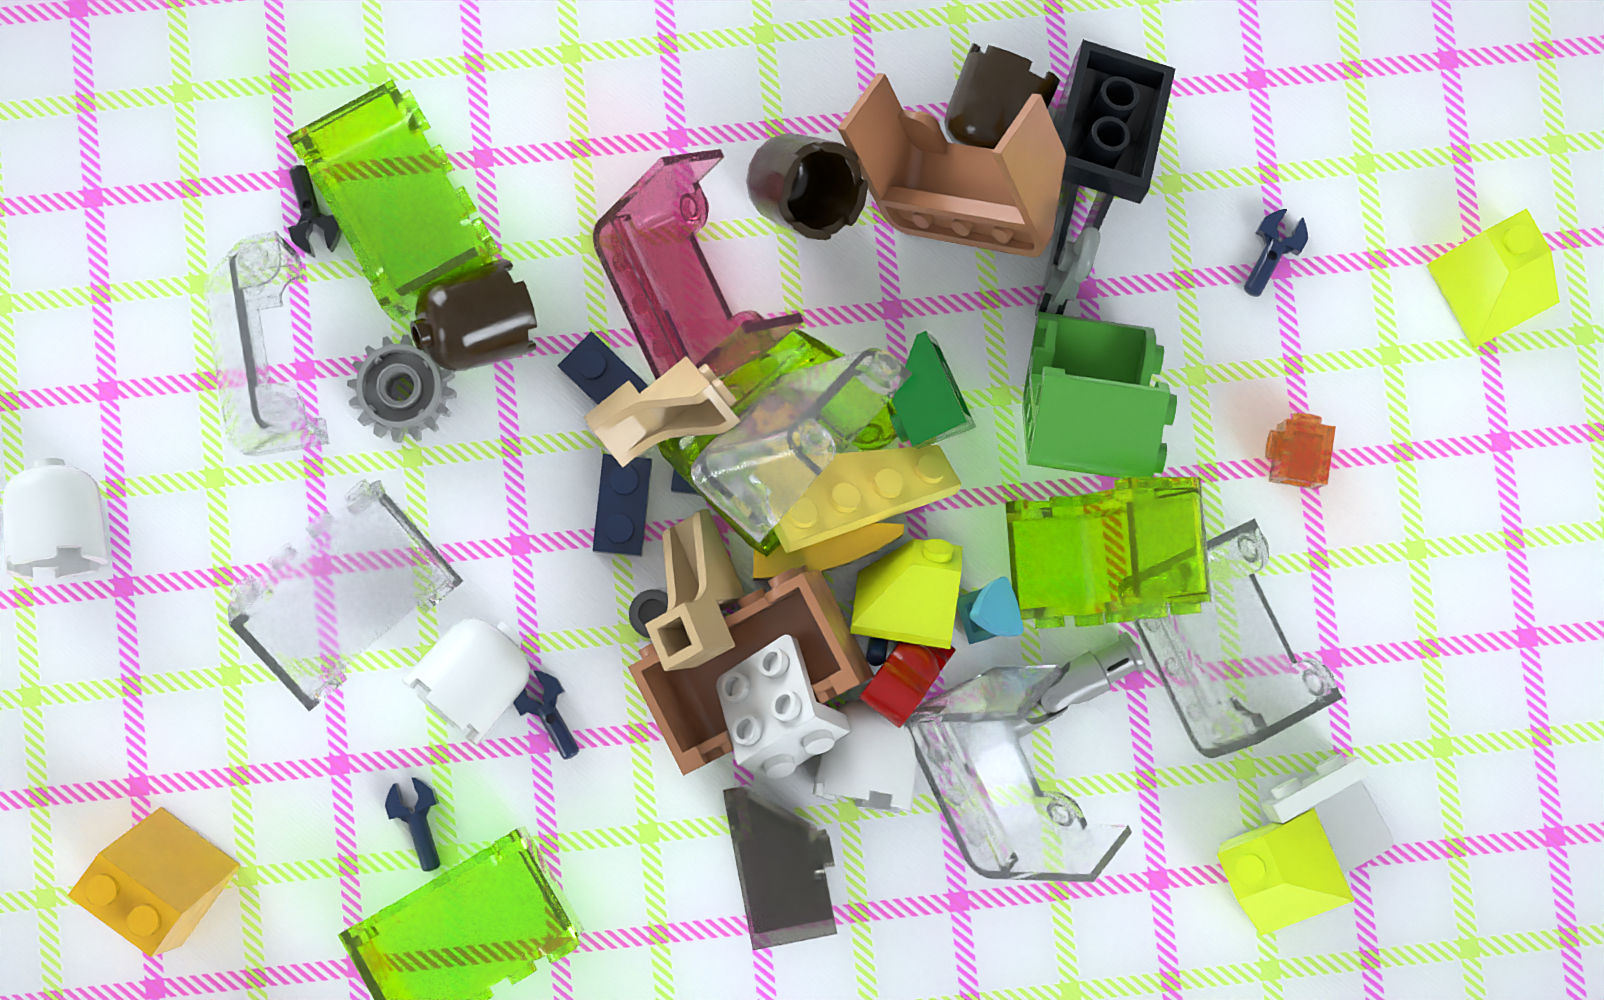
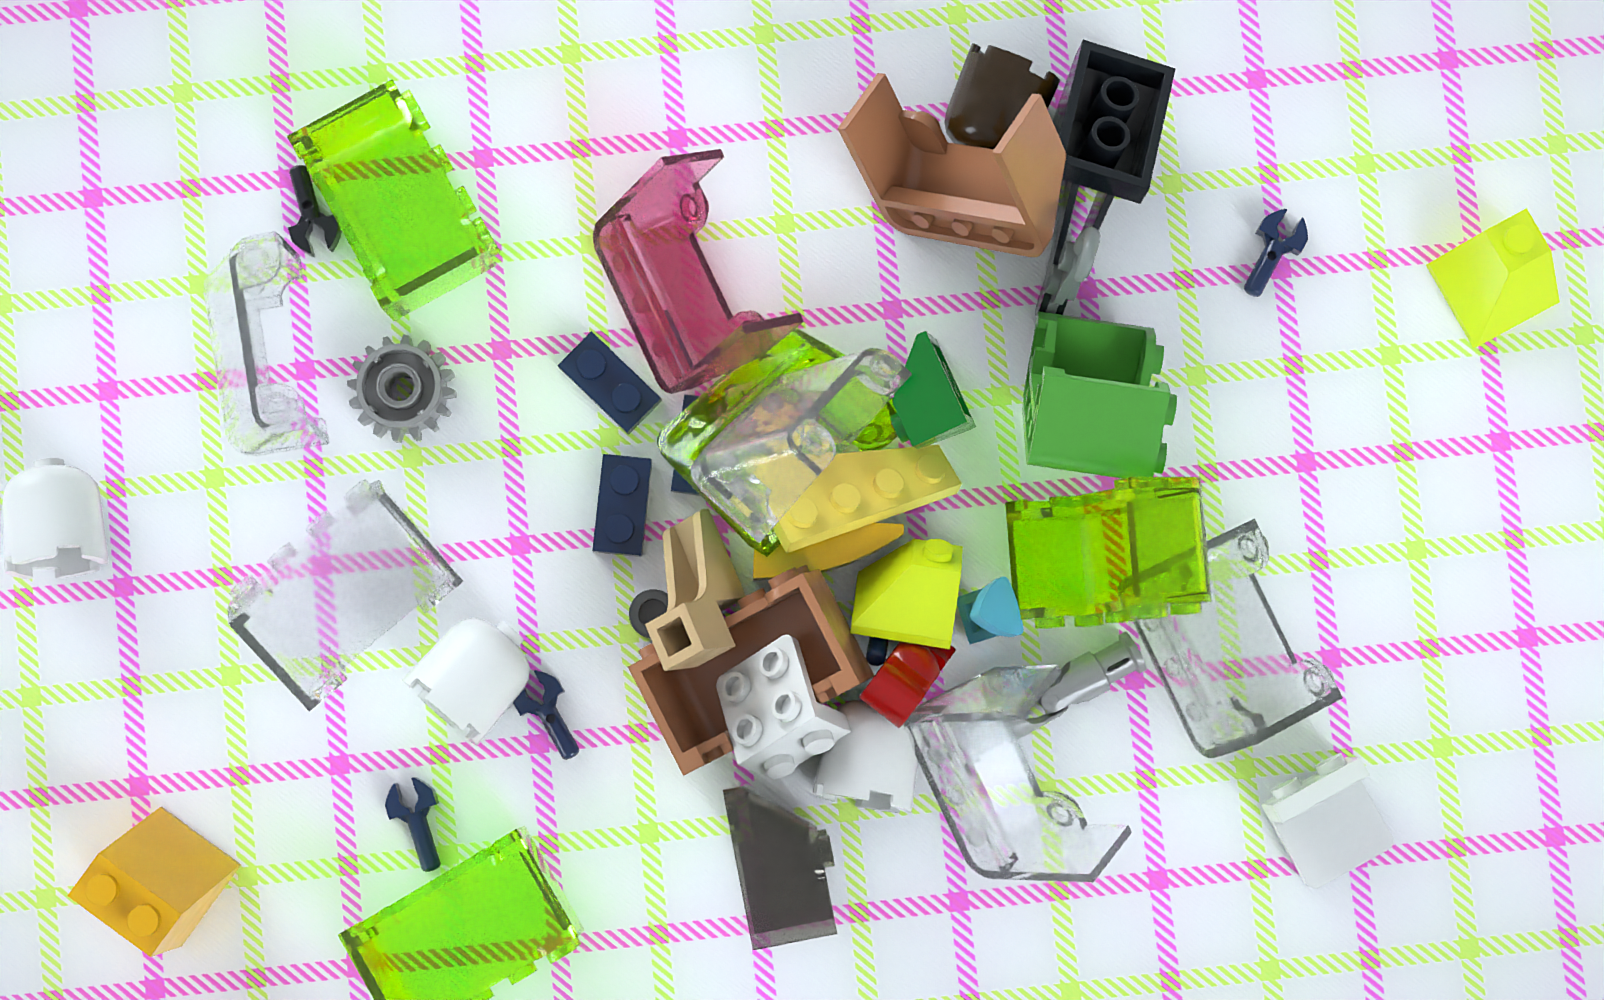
dark brown cylinder [410,258,537,372] -> none
tan arch [583,356,741,467] -> none
dark brown cylinder [746,133,868,240] -> none
neon yellow slope [1217,807,1355,936] -> none
clear orange brick [1265,413,1336,490] -> none

